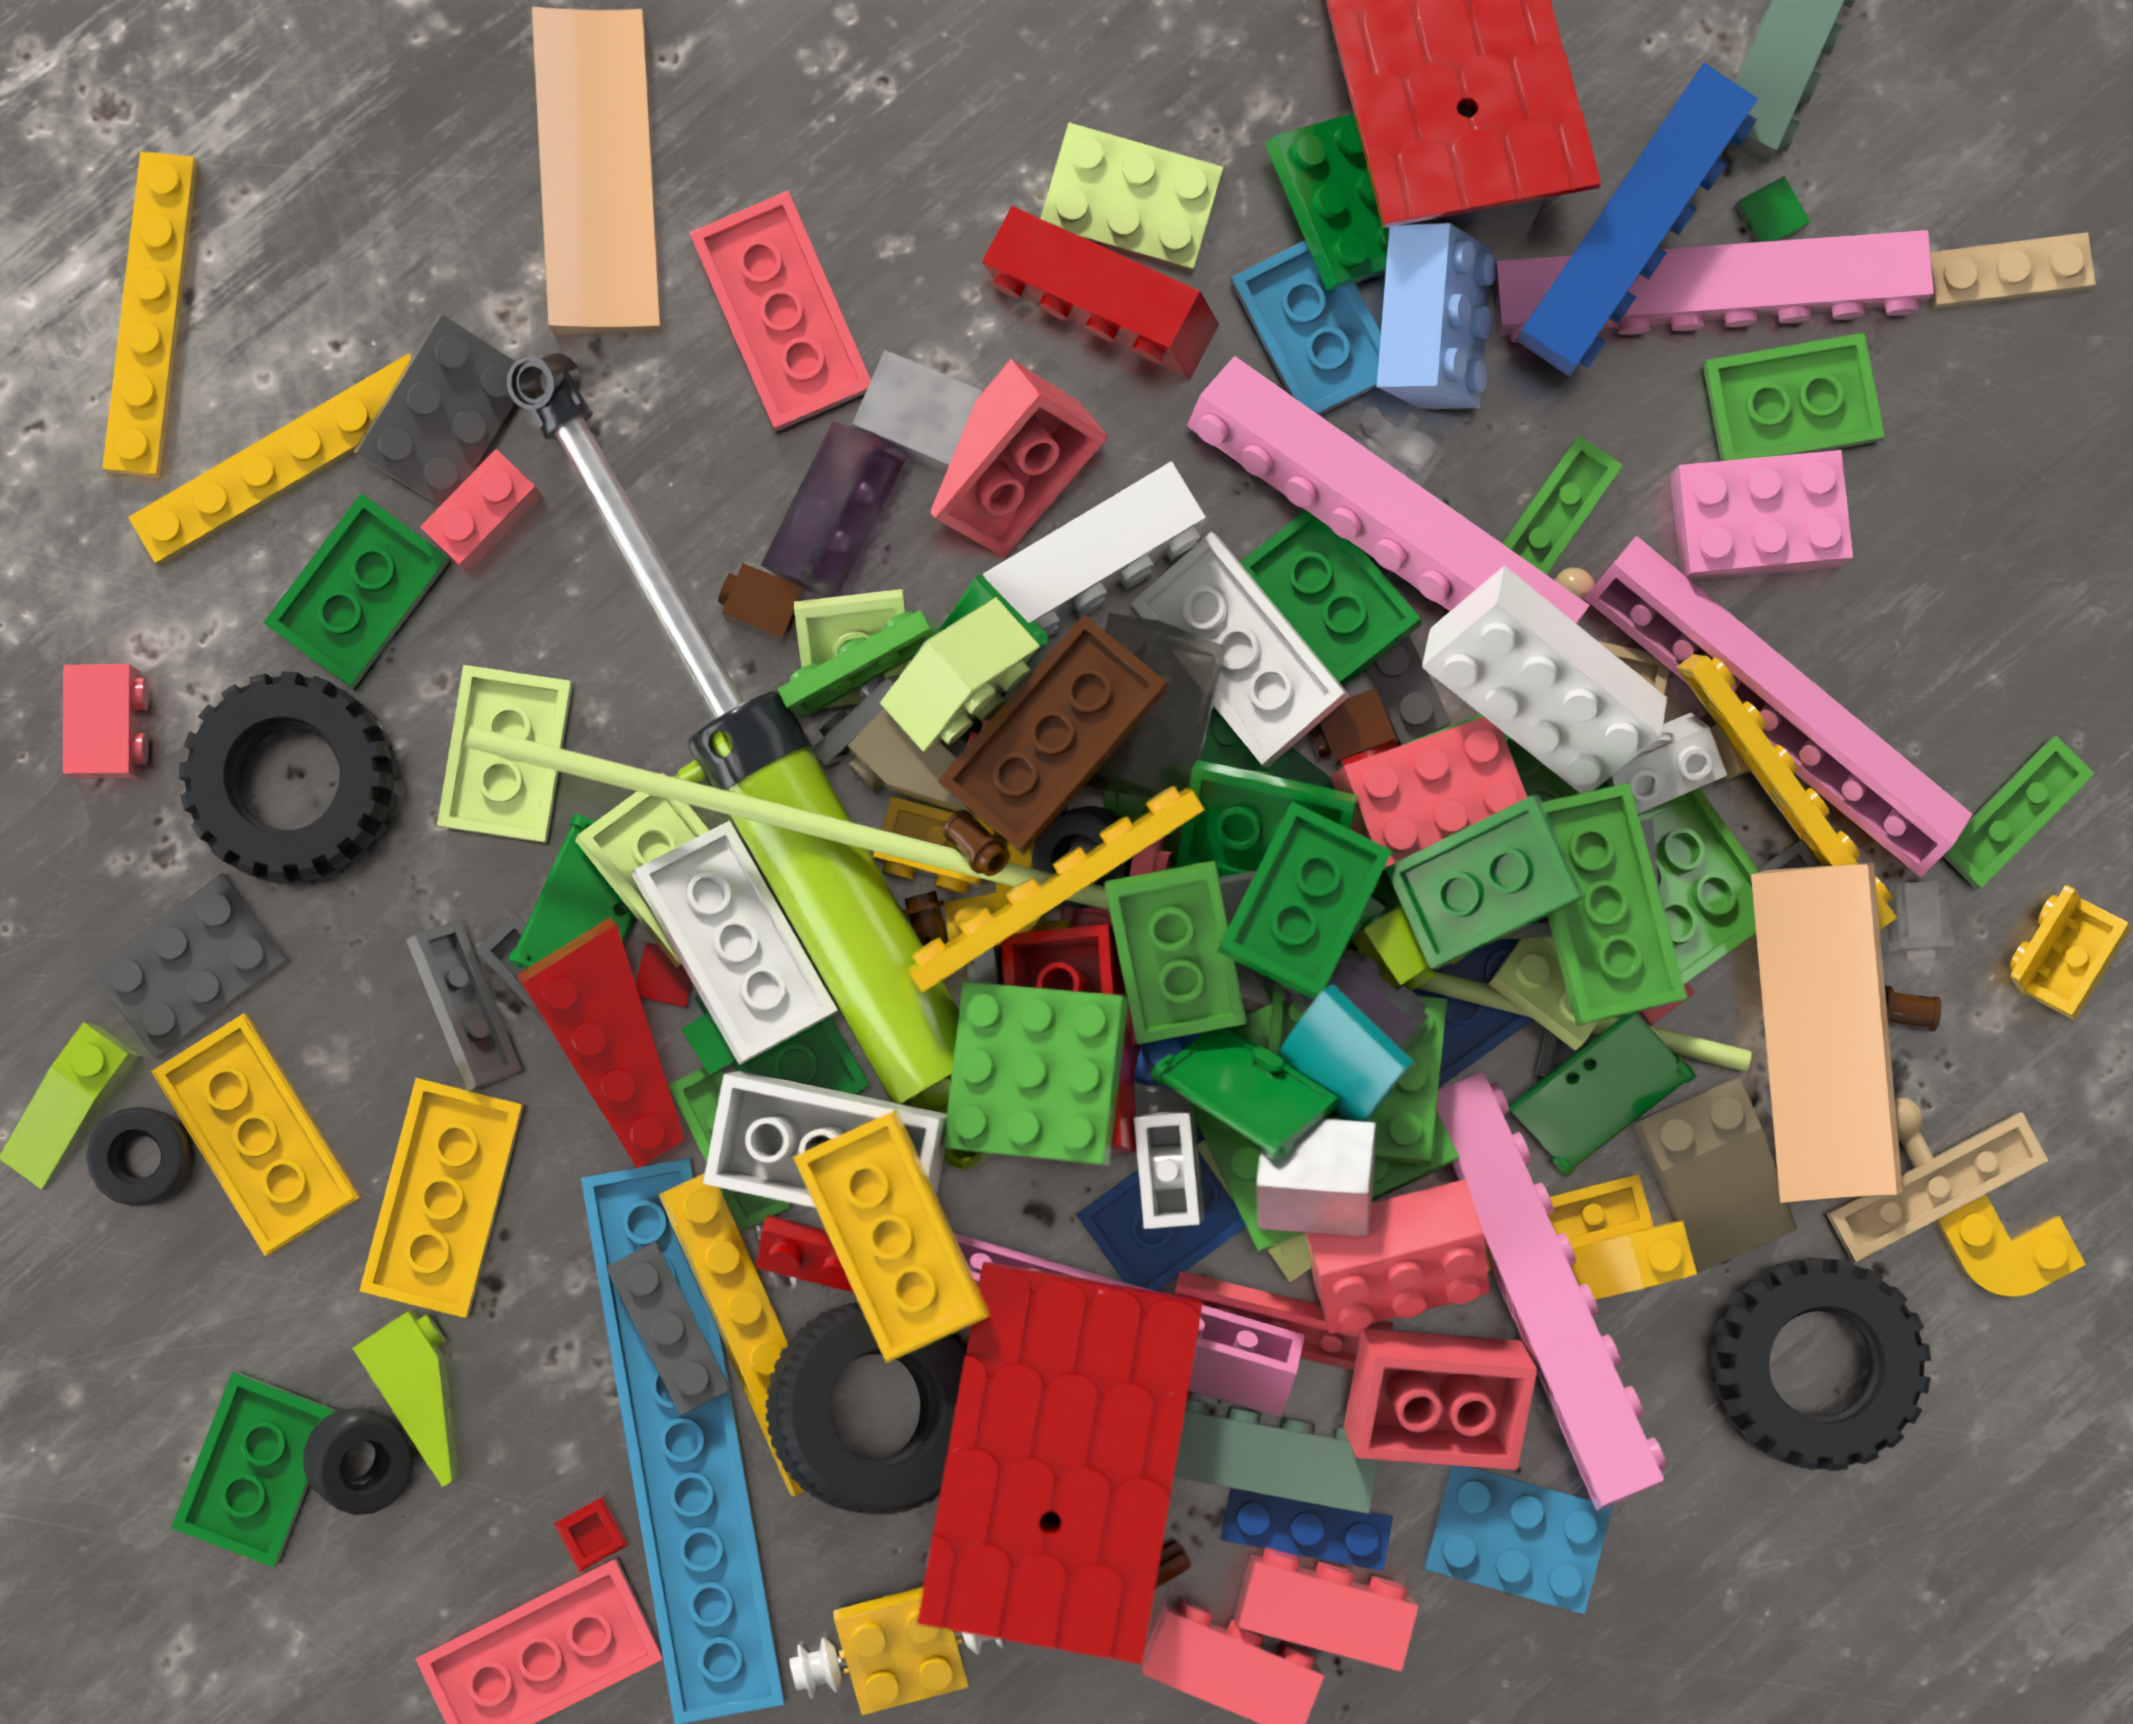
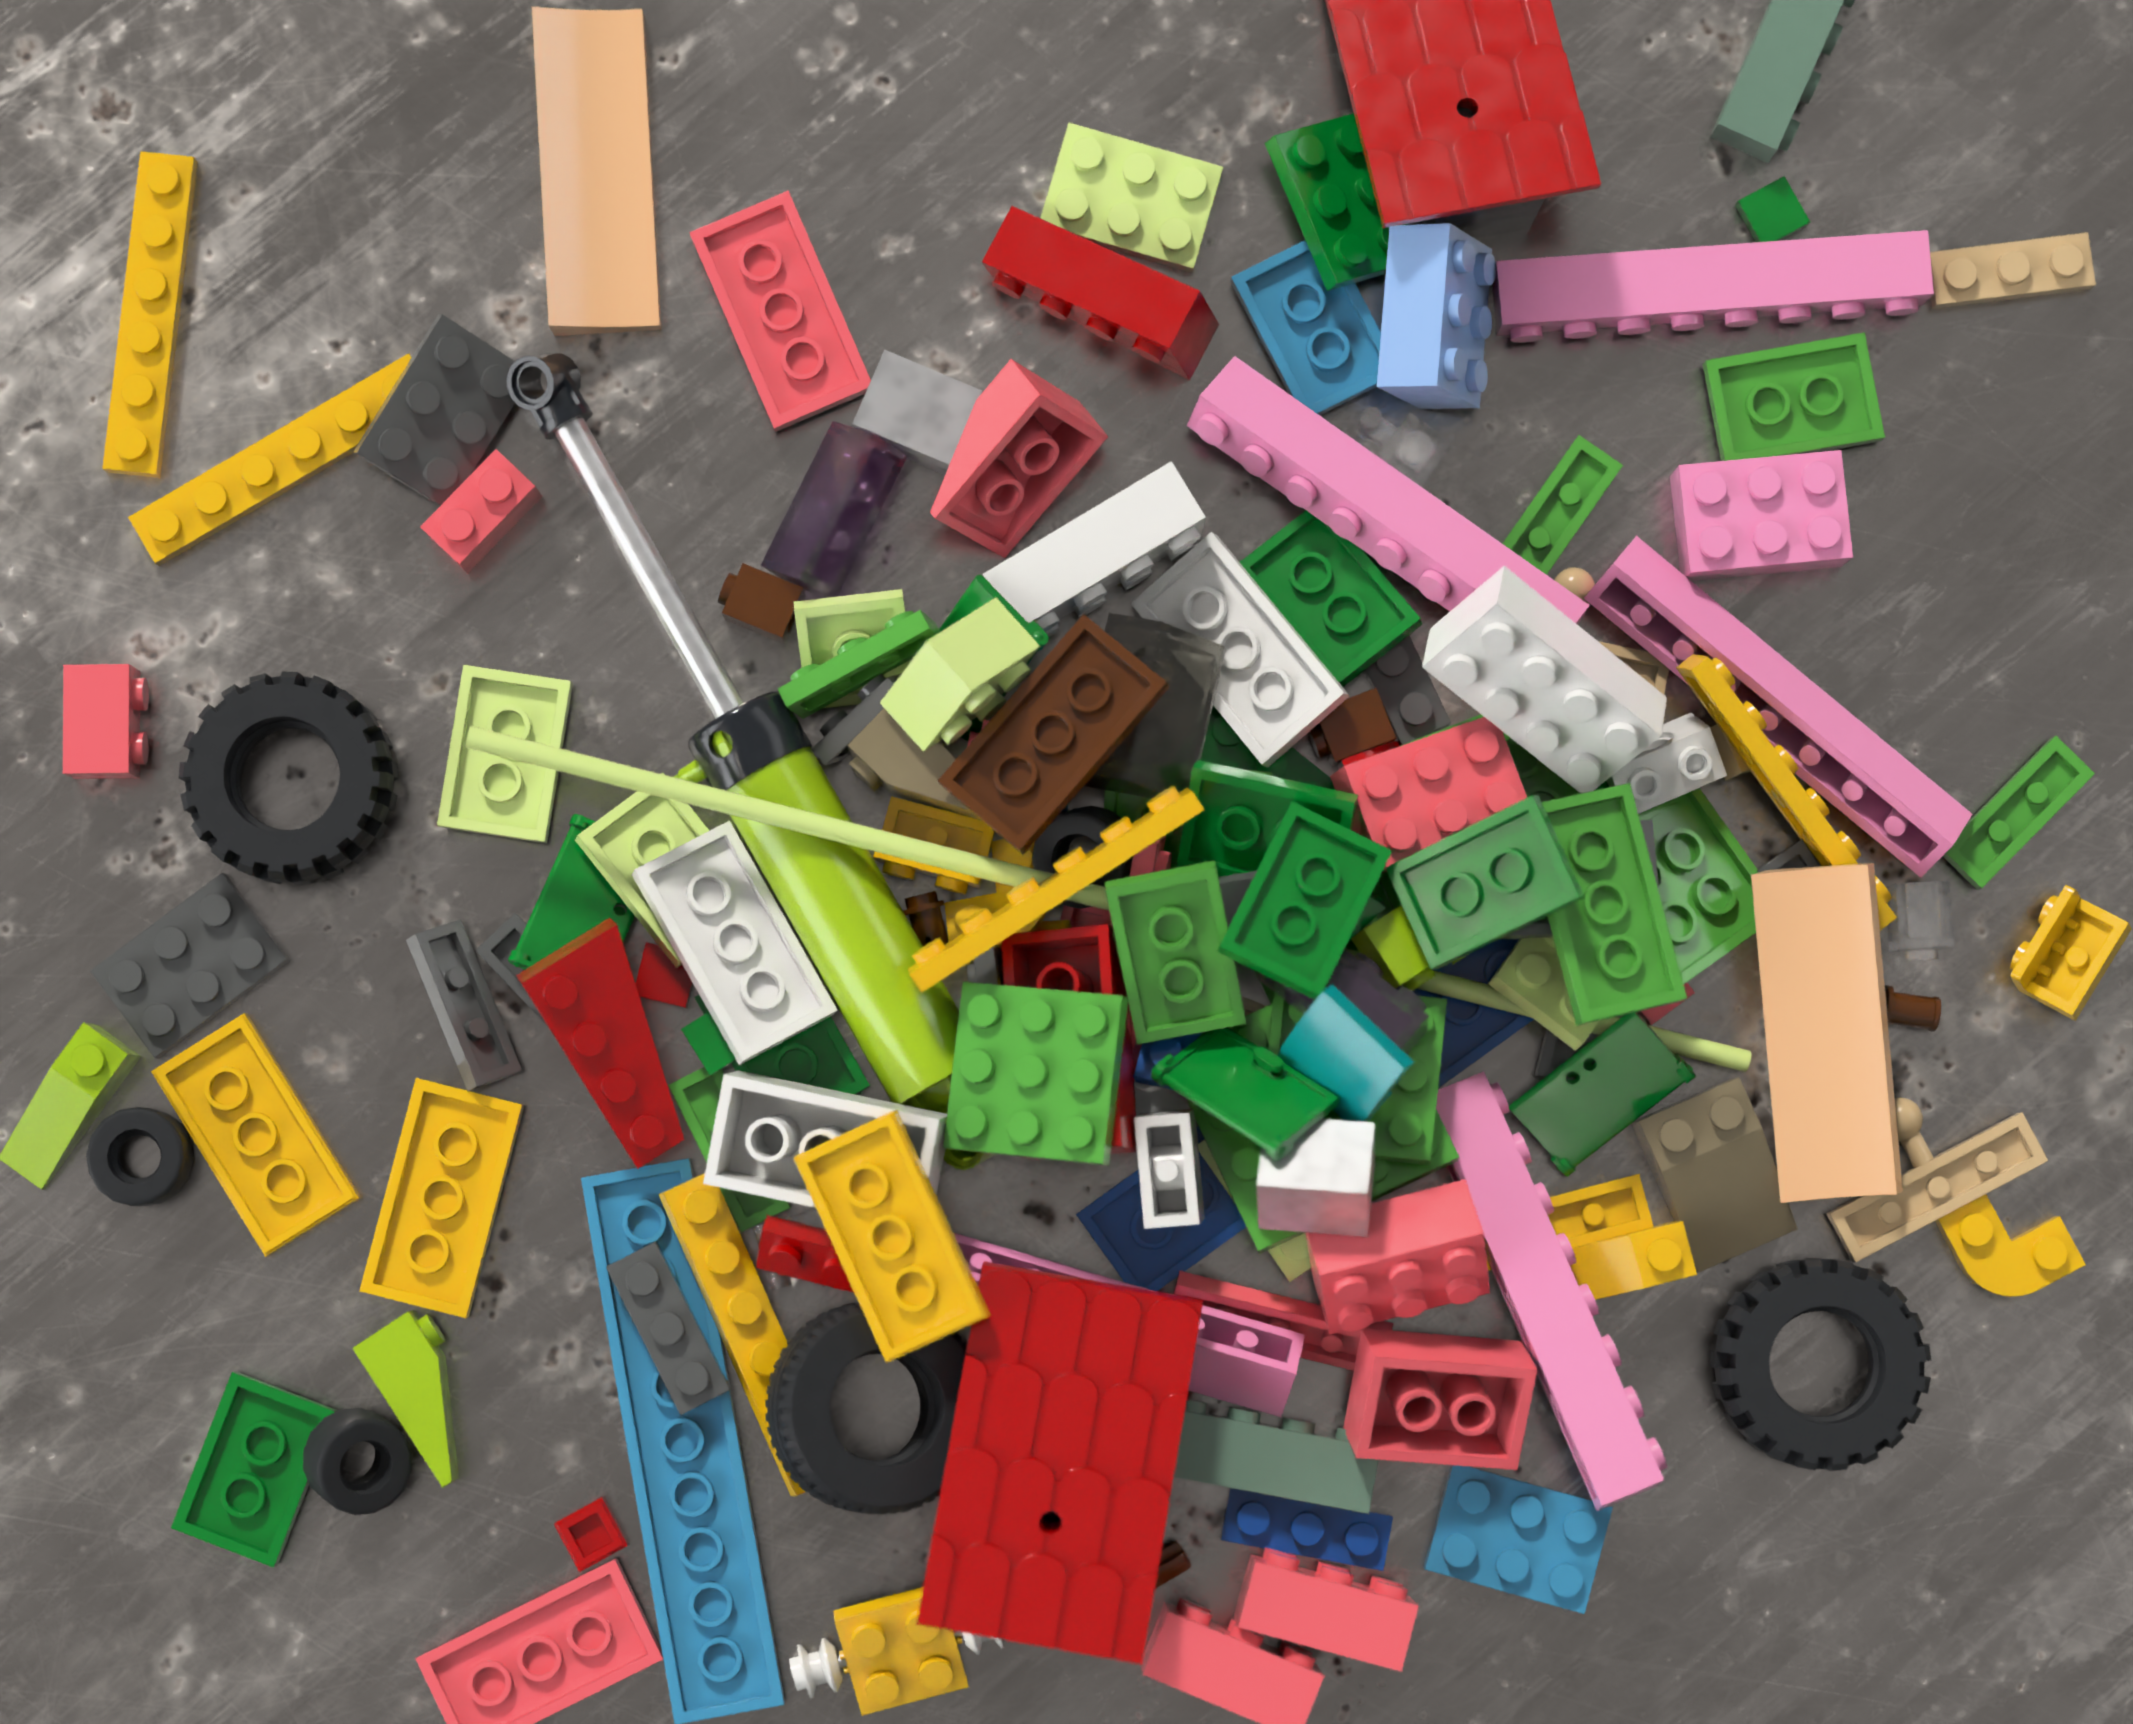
green plate [263,493,451,689] -> none
reddish brown pin [943,809,1010,876] -> none
blue brick [1516,63,1758,377] -> none

